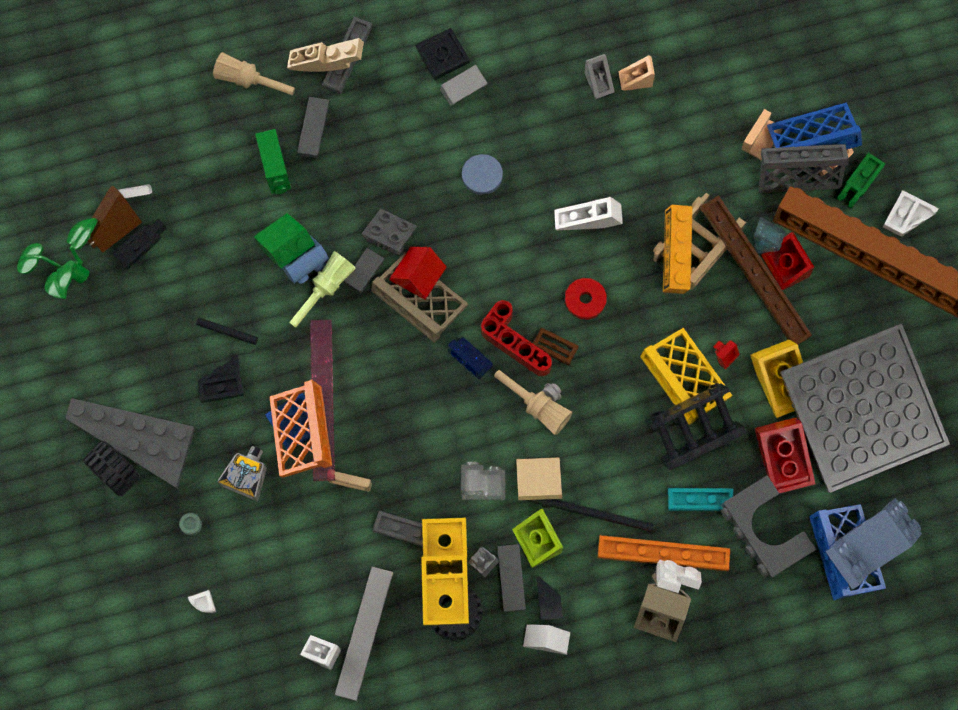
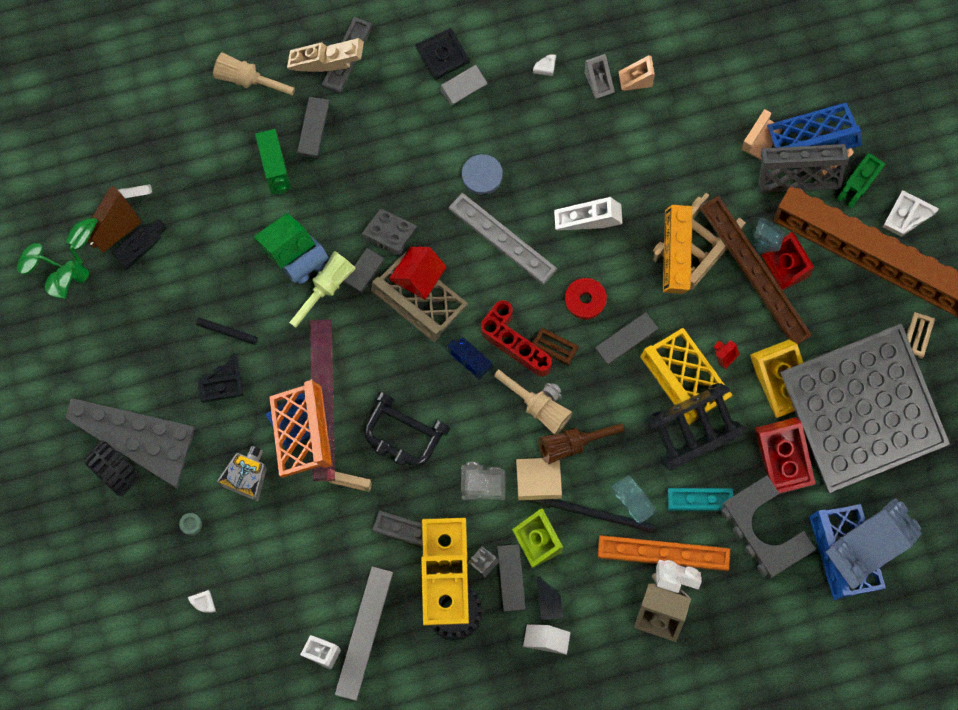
none -> black bar [364,392,451,467]
none -> light grey tile [449,193,557,286]
none -> white tile [533,55,556,76]
none -> reddish brown piece [538,423,624,465]
none -> dark grey tile [595,312,659,366]
none -> clear light blue slope [611,475,657,524]
none -> tan tile [907,312,935,359]

